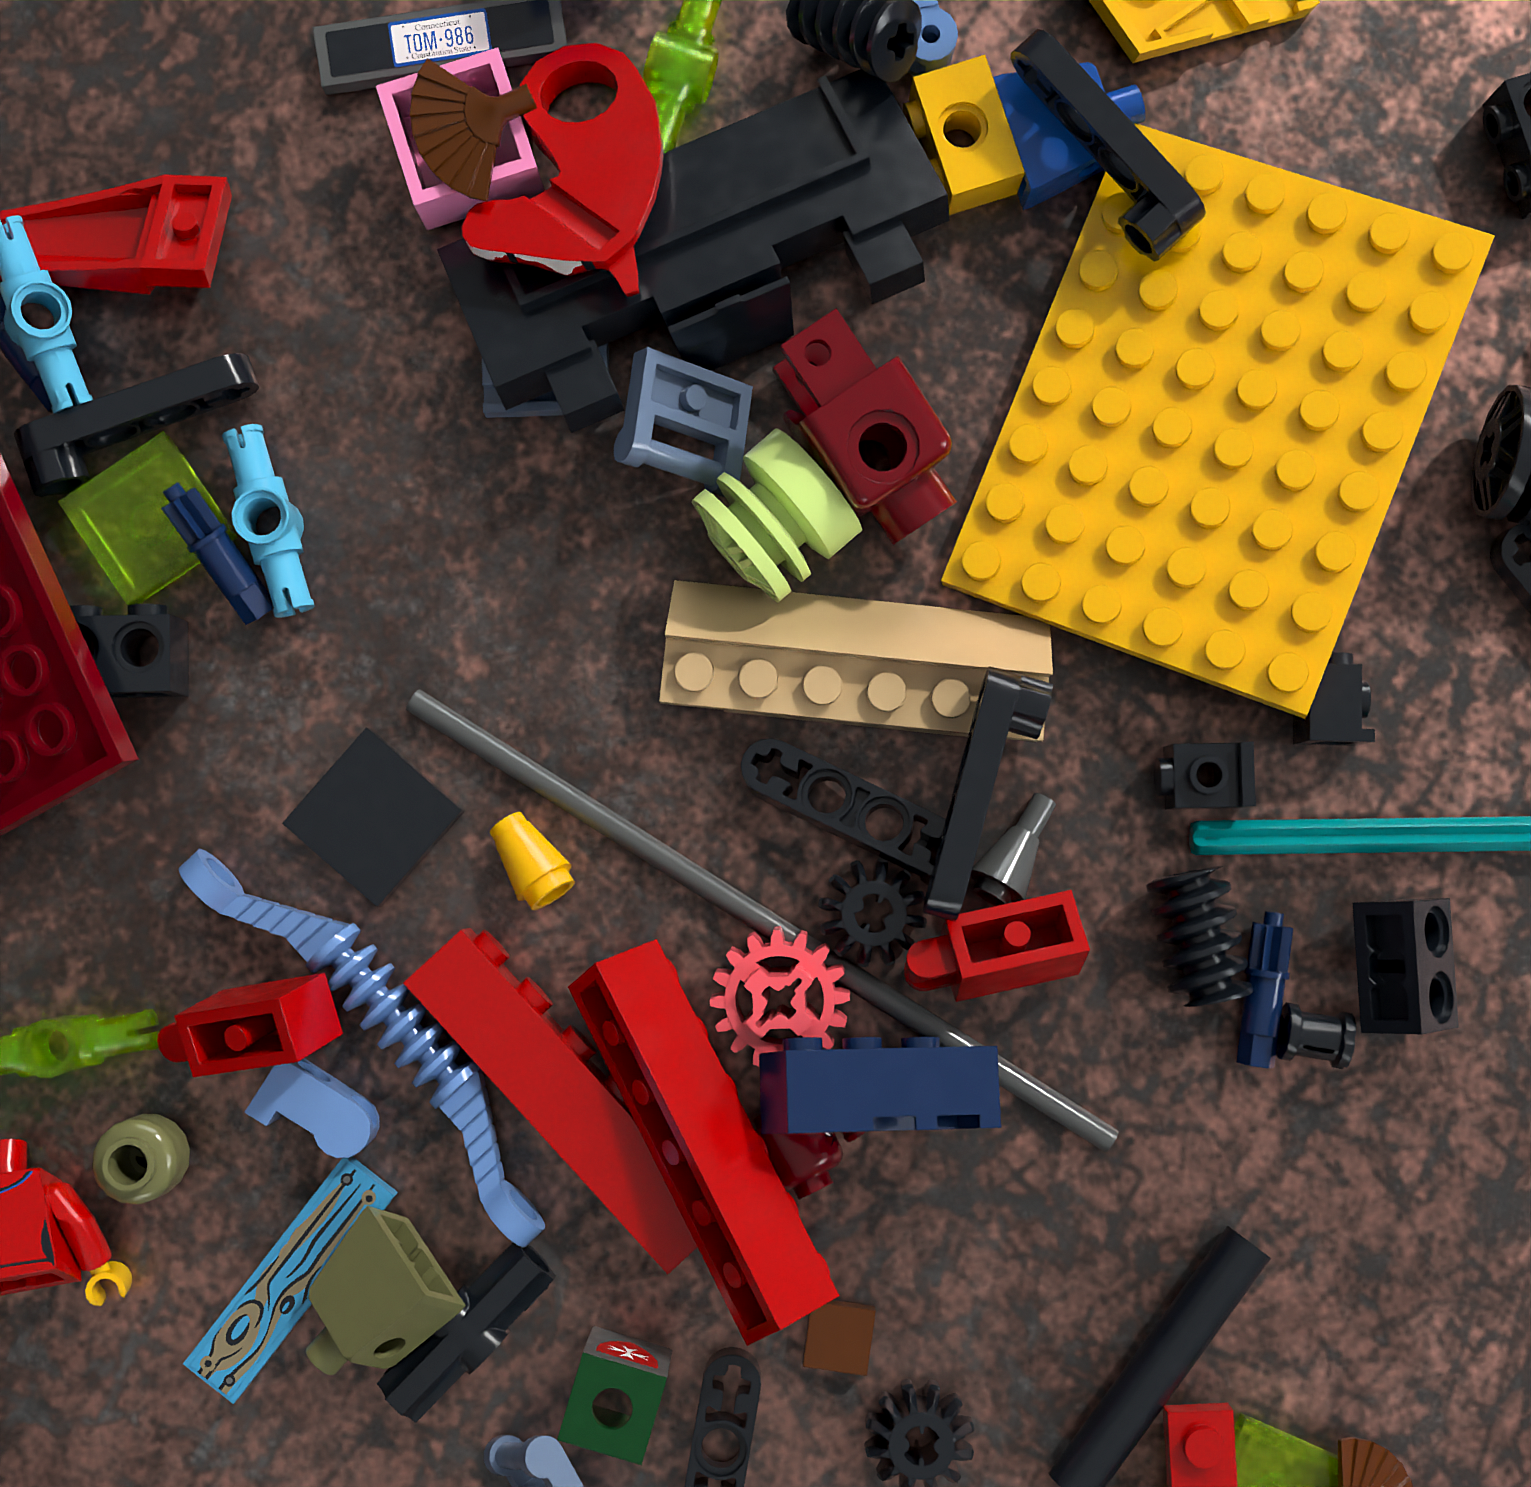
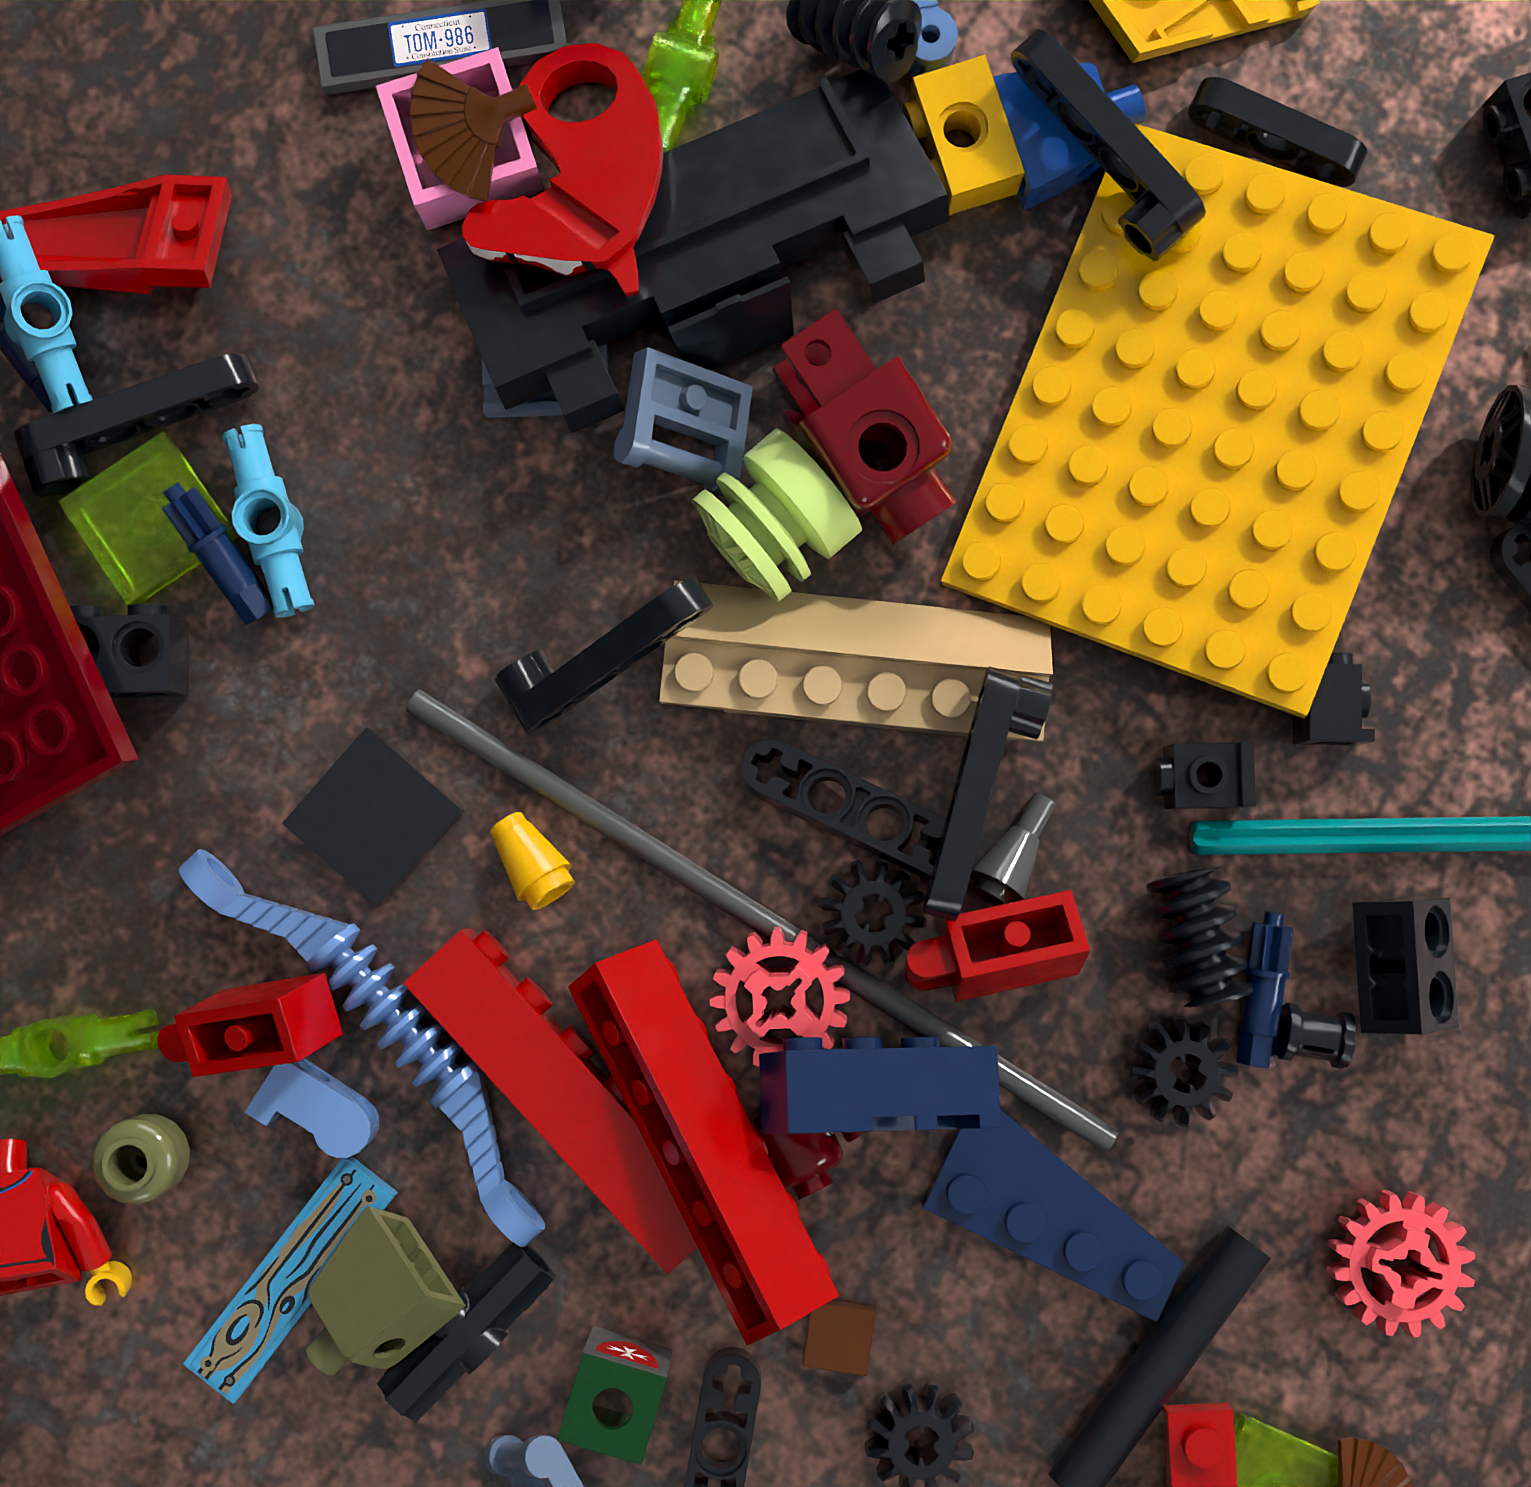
none -> black beam [494,577,713,733]
none -> dark blue wing [921,1109,1184,1322]
none -> black gear [1124,1015,1238,1127]
none -> black beam [1188,77,1368,187]
none -> coral gear [1326,1190,1475,1338]

